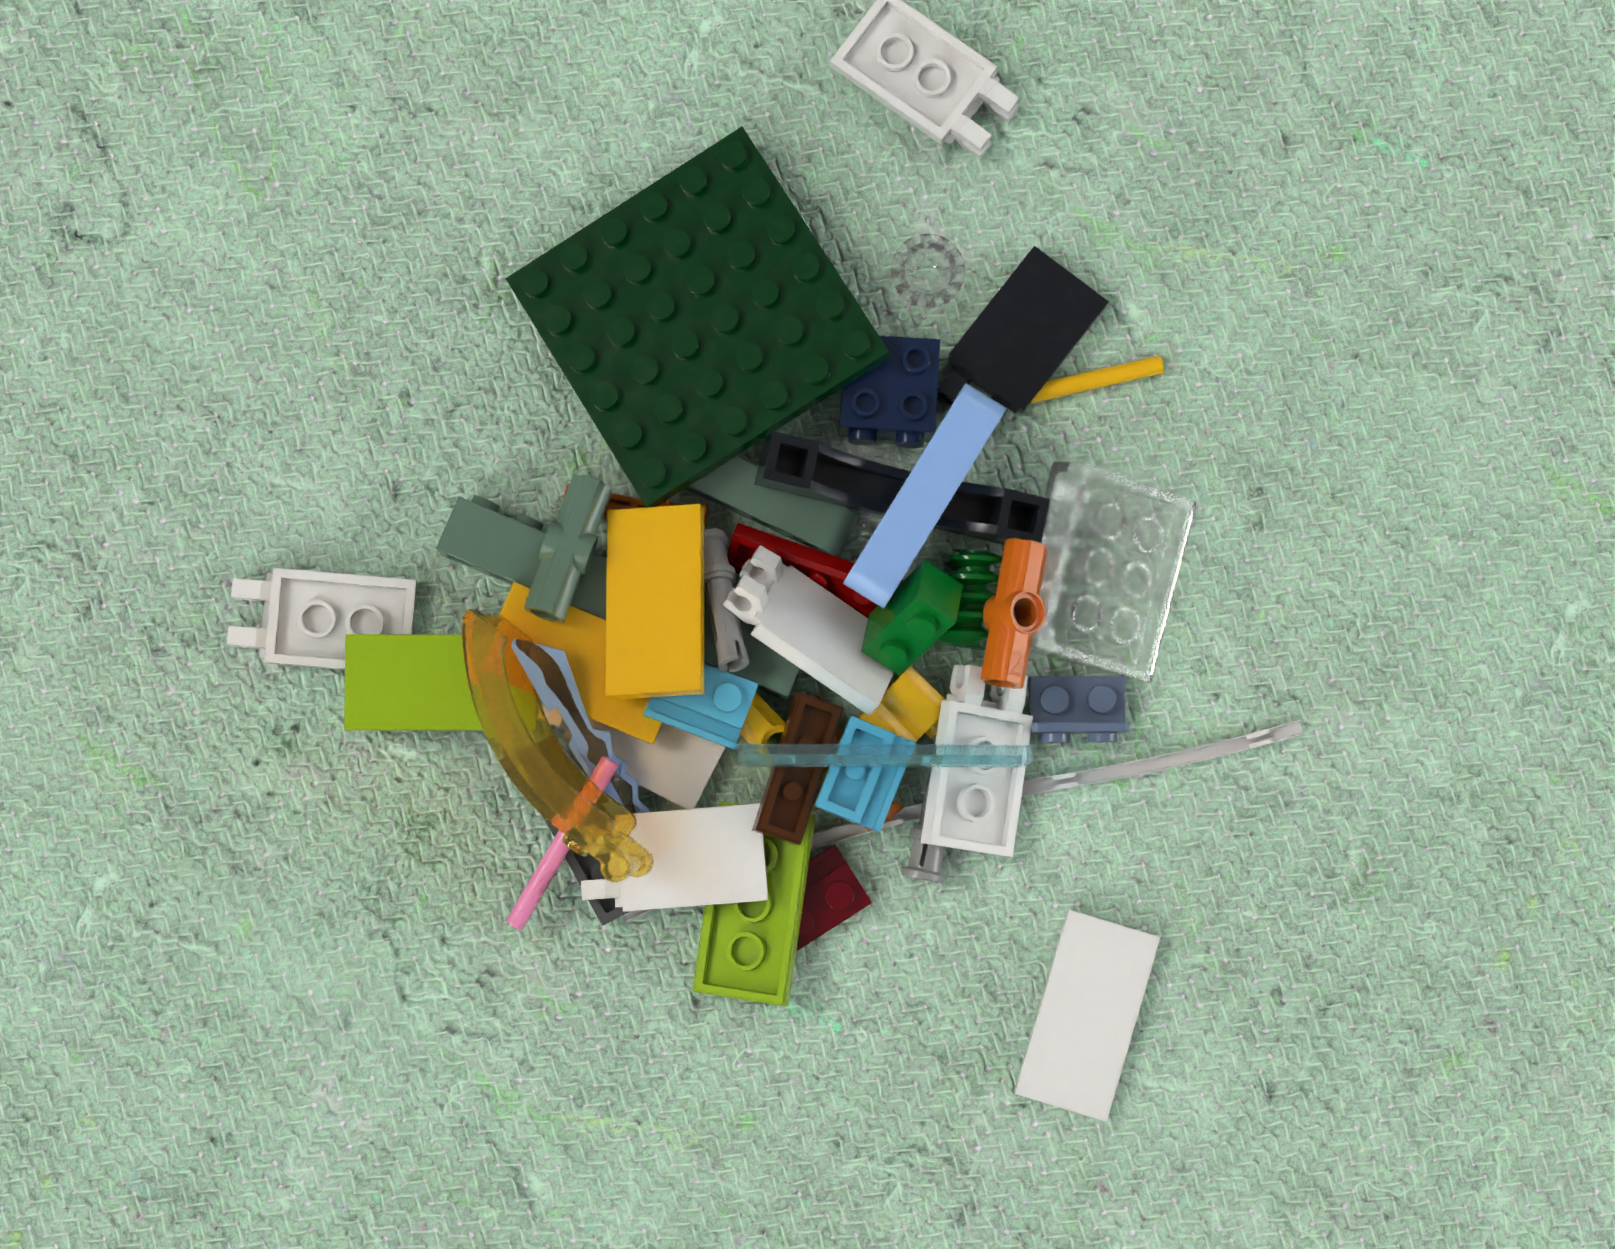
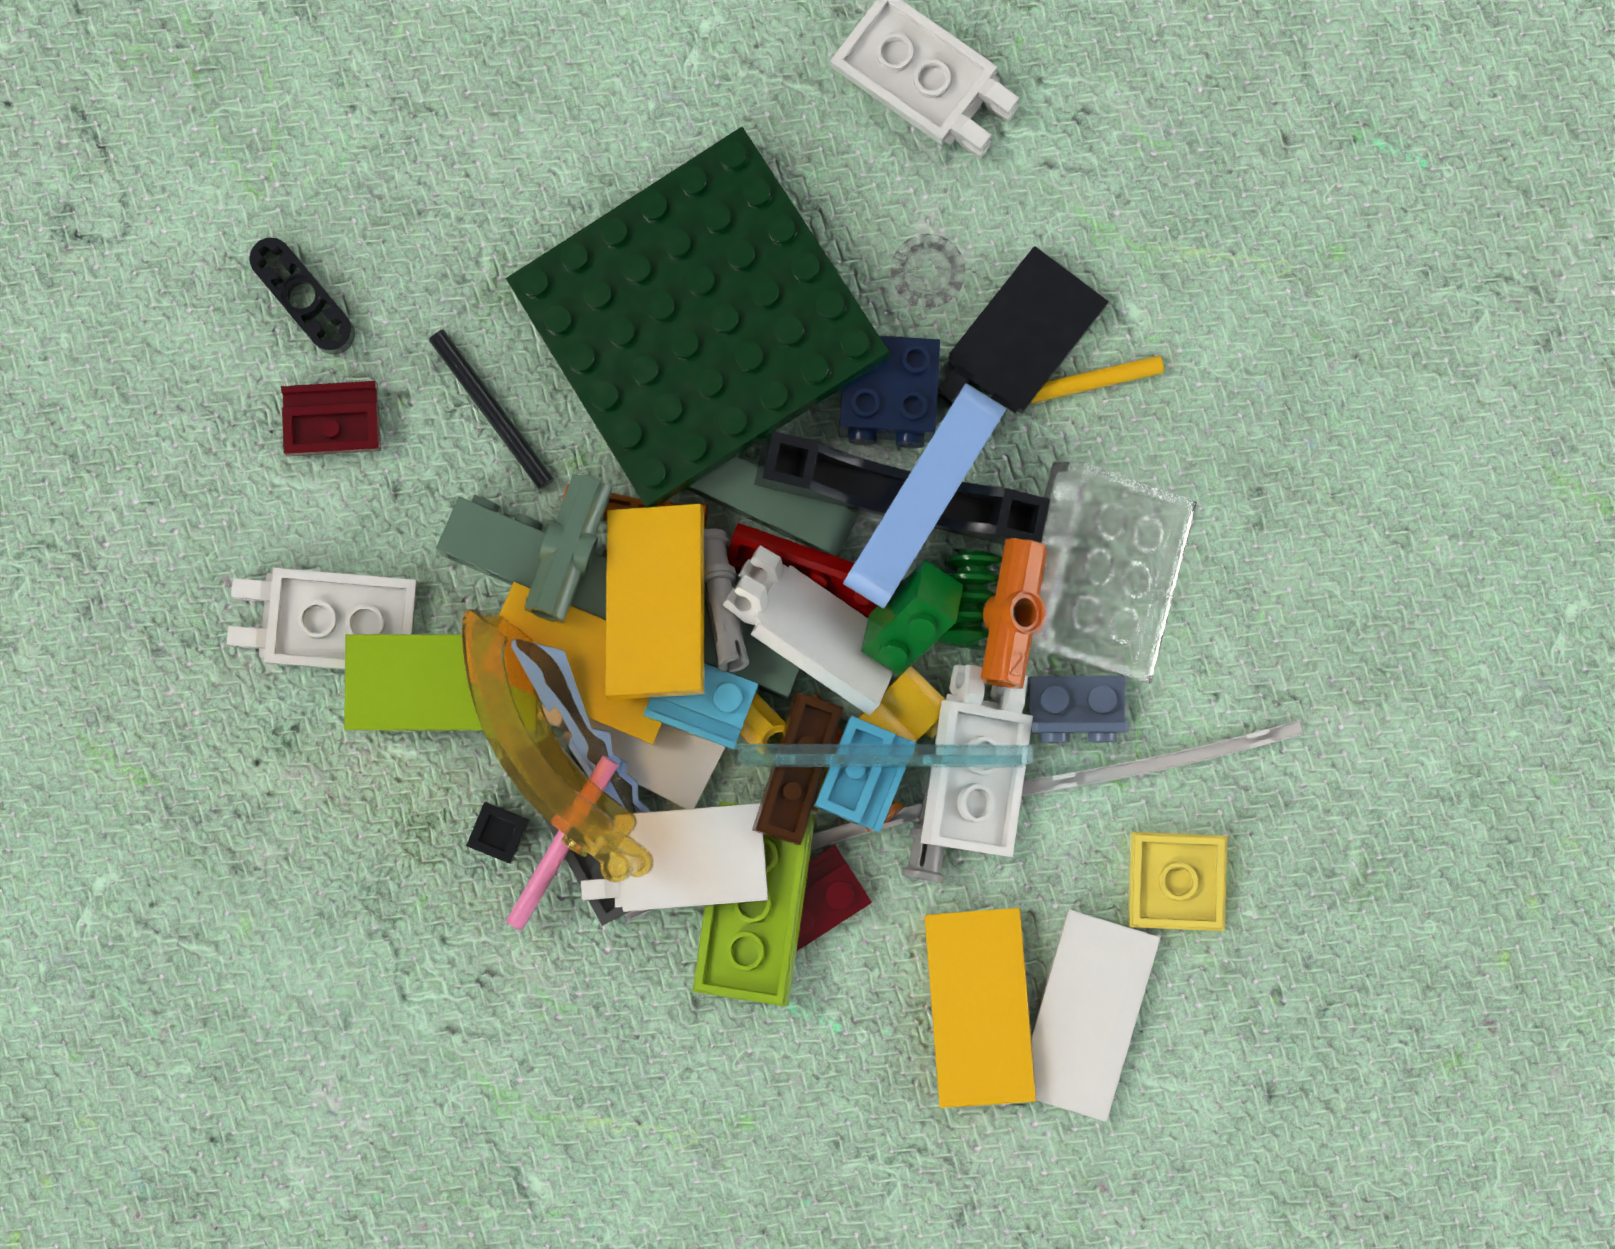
none -> black beam [249,238,355,354]
none -> dark red plate [281,381,381,457]
none -> black bar [429,329,554,490]
none -> black plate [466,802,530,864]
none -> yellow tile [924,908,1037,1108]
none -> light yellow tile [1127,832,1228,931]

